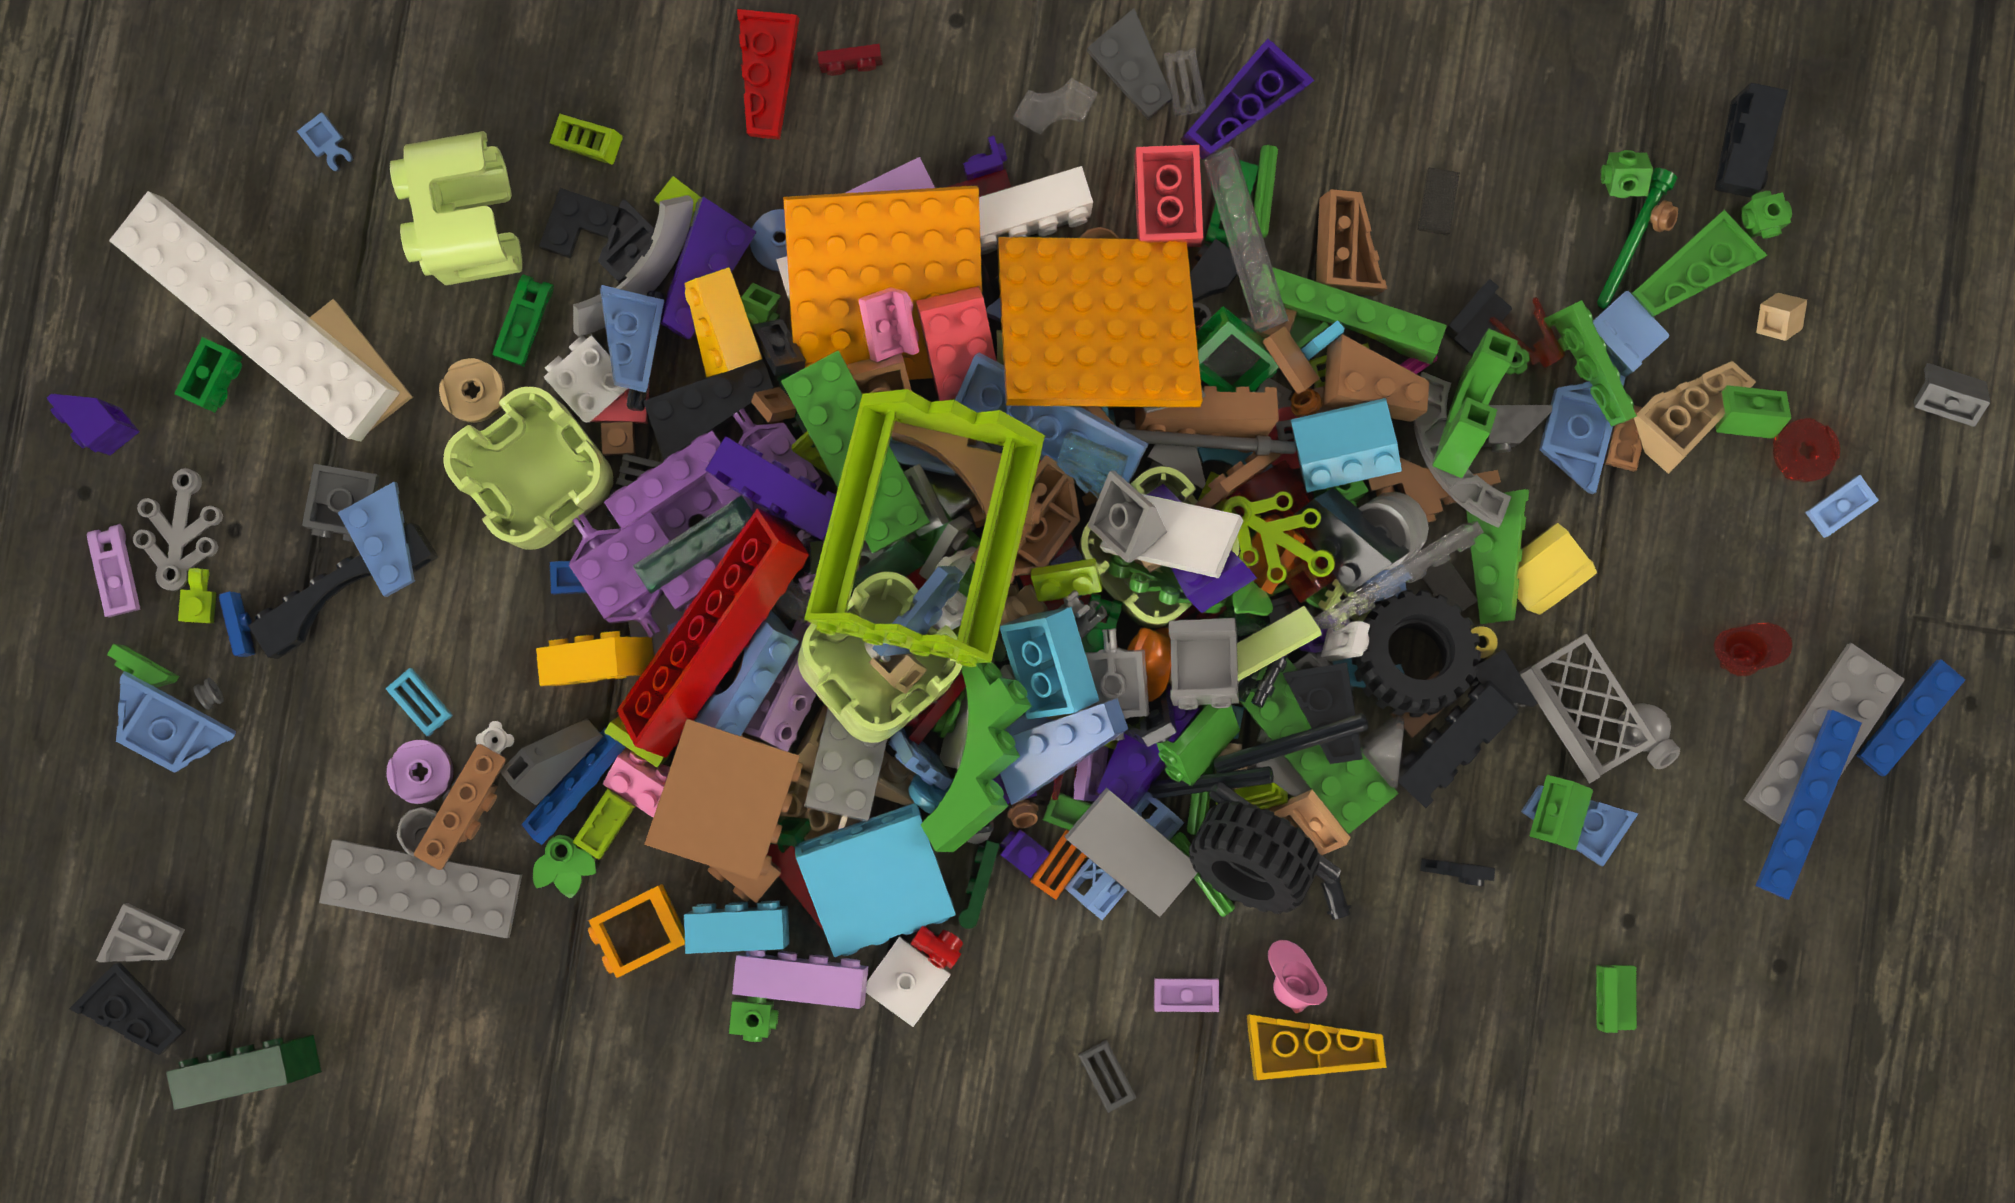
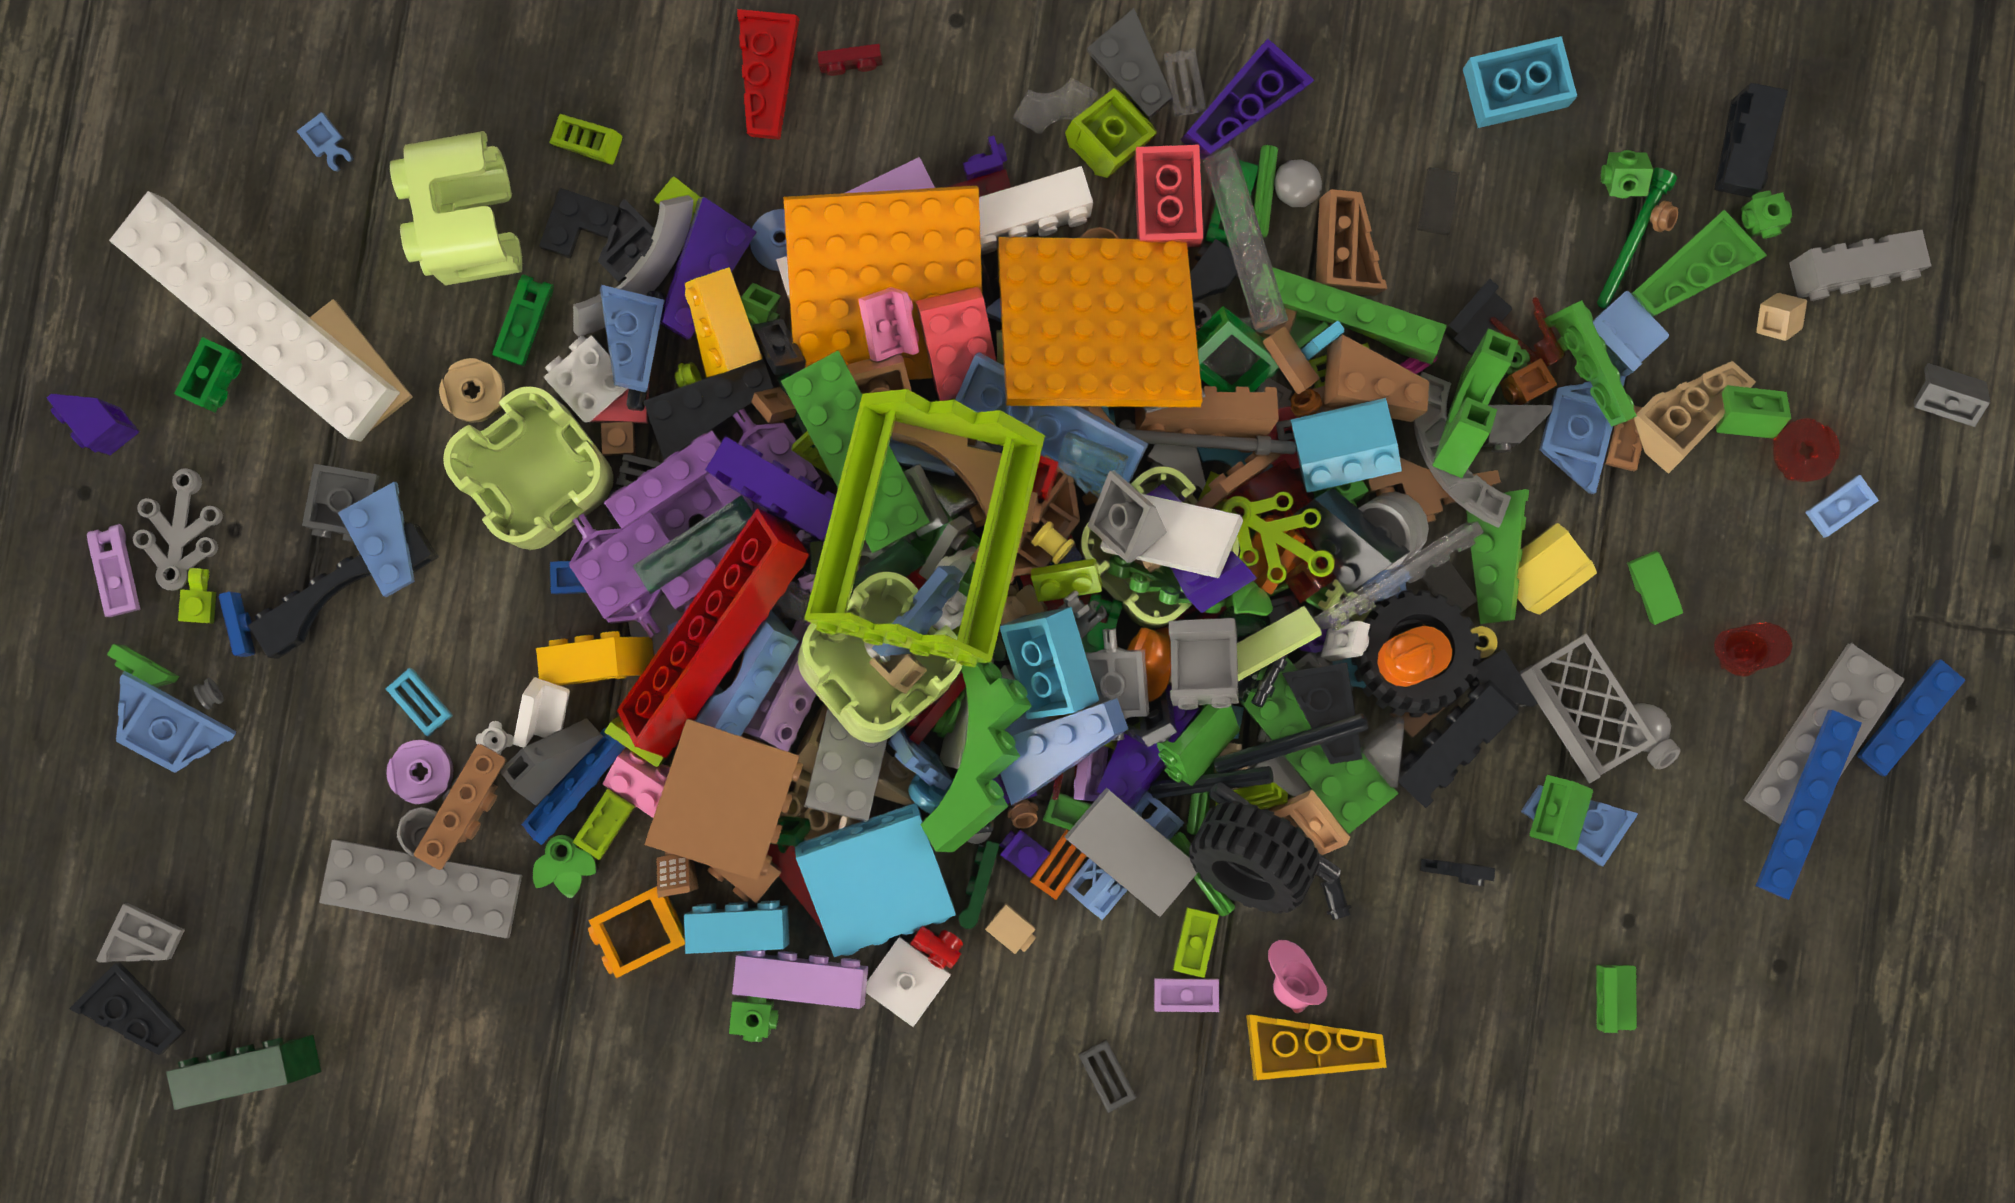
none -> white panel [513,677,570,748]
none -> medium nougat slope [657,851,699,898]
none -> lime plate [675,362,702,388]
none -> tan brick [985,903,1036,954]
none -> light yellow bush [1031,521,1075,564]
none -> red panel [1032,456,1059,501]
none -> lime slope [1065,88,1157,178]
none -> lime plate [1172,907,1219,978]
none -> light grey hair [1274,159,1322,207]
none -> orange piece [1377,626,1452,687]
none -> medium azure brick [1463,36,1577,128]
none -> dark orange bracket [1500,358,1557,405]
none -> bright green slope [1627,551,1683,625]
none -> light grey wedge [1789,230,1931,301]

